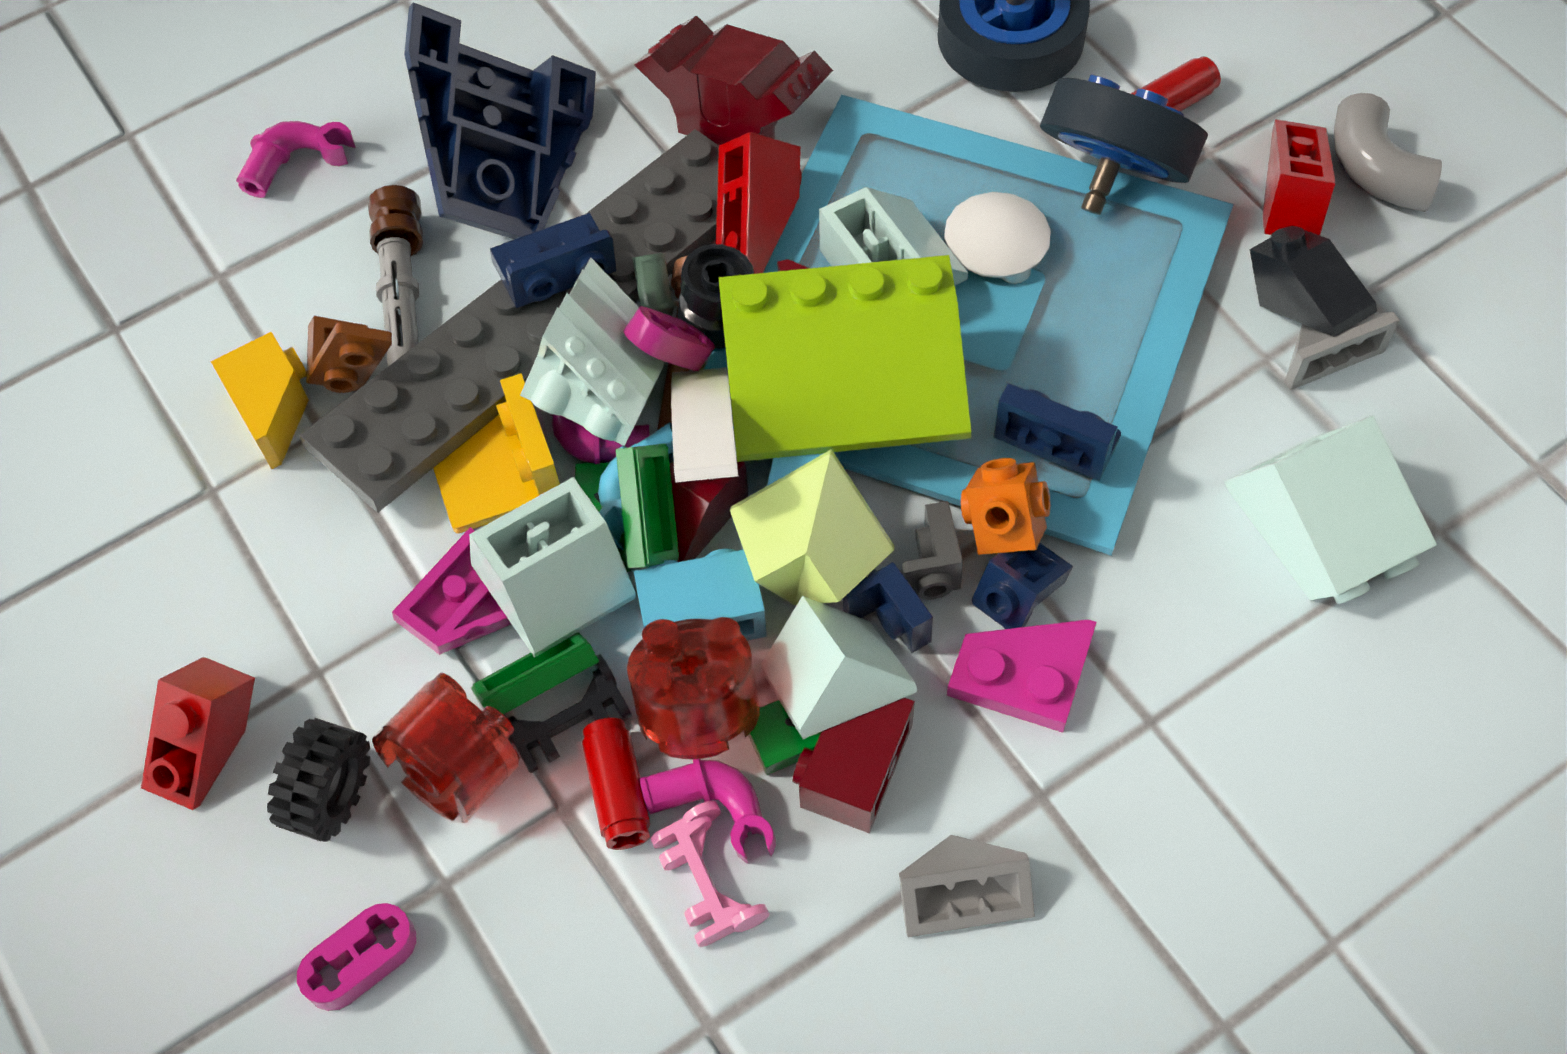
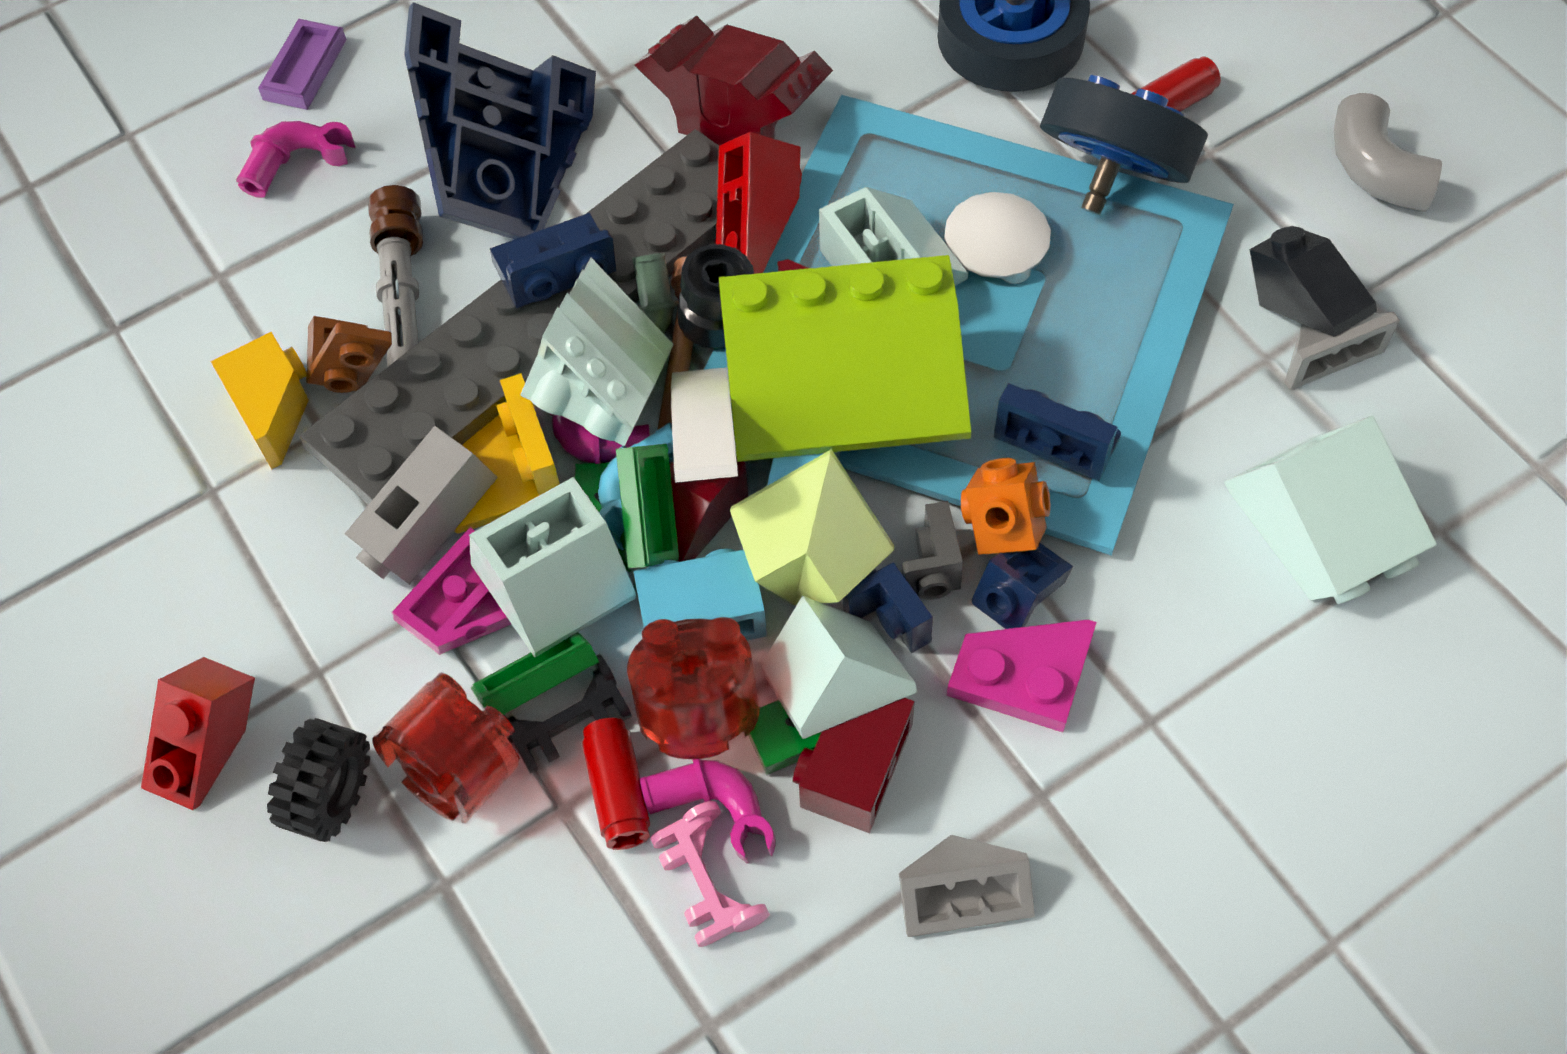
dark pink beam [297,903,416,1011] -> none
dark pink beam [623,306,715,371] -> none
red slope [1263,119,1335,235] -> none
none -> medium lavender tile [258,18,347,110]
none -> light grey brick [345,426,498,585]

